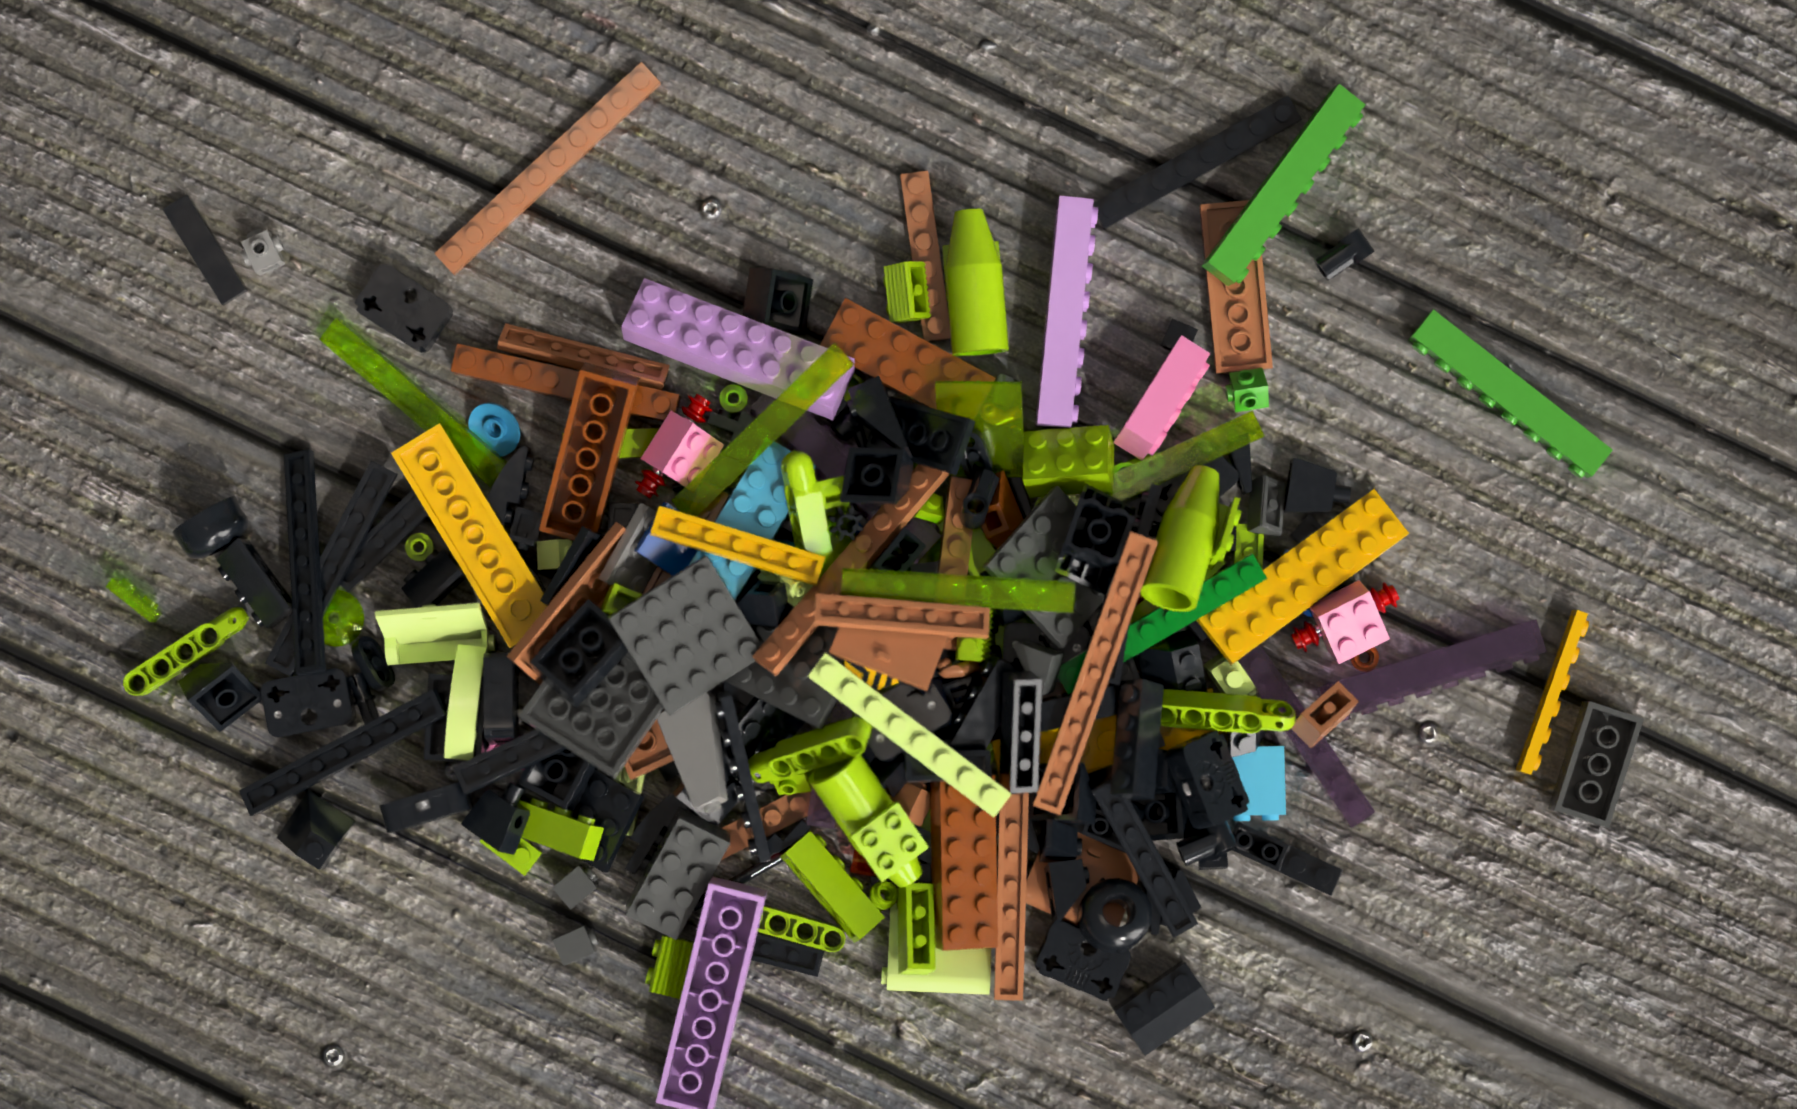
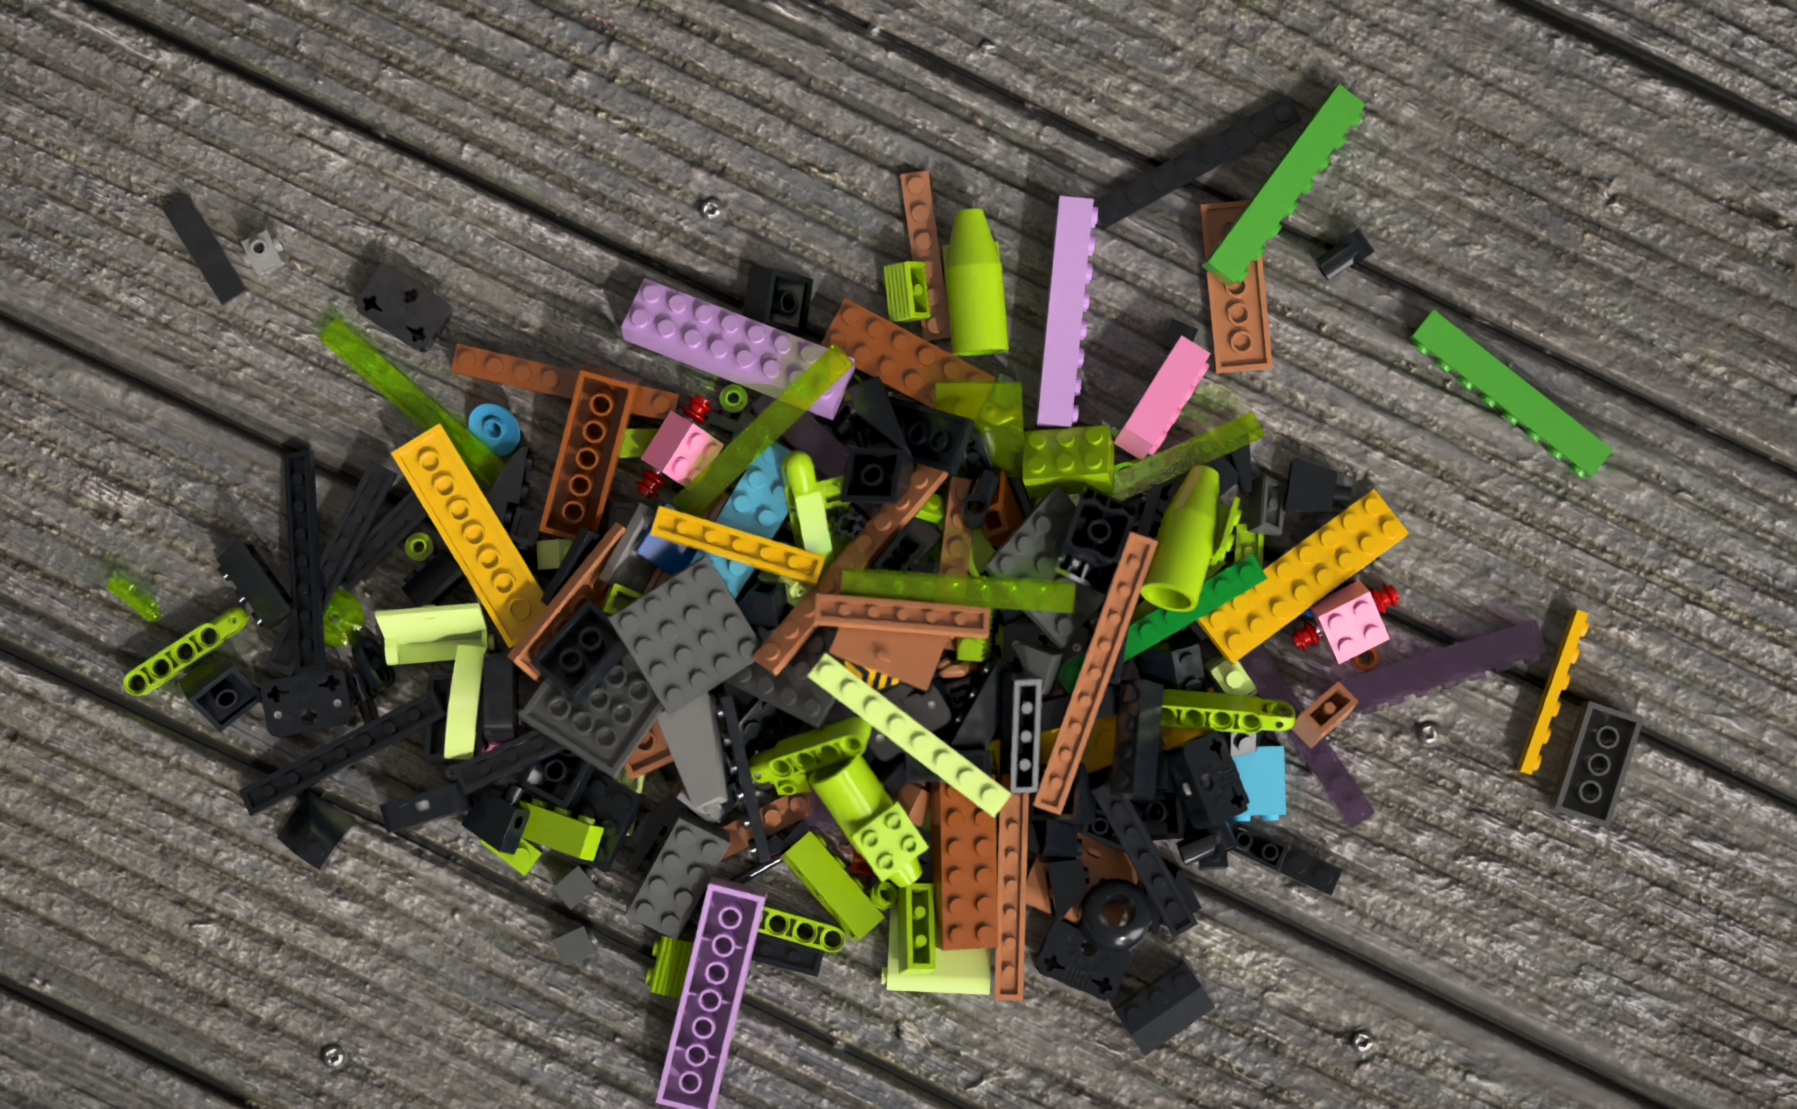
black piece [172,496,248,559] -> none
nougat plate [434,62,661,275] -> none
nougat plate [497,323,670,390] -> none
bright green brick [1225,368,1269,412] -> none

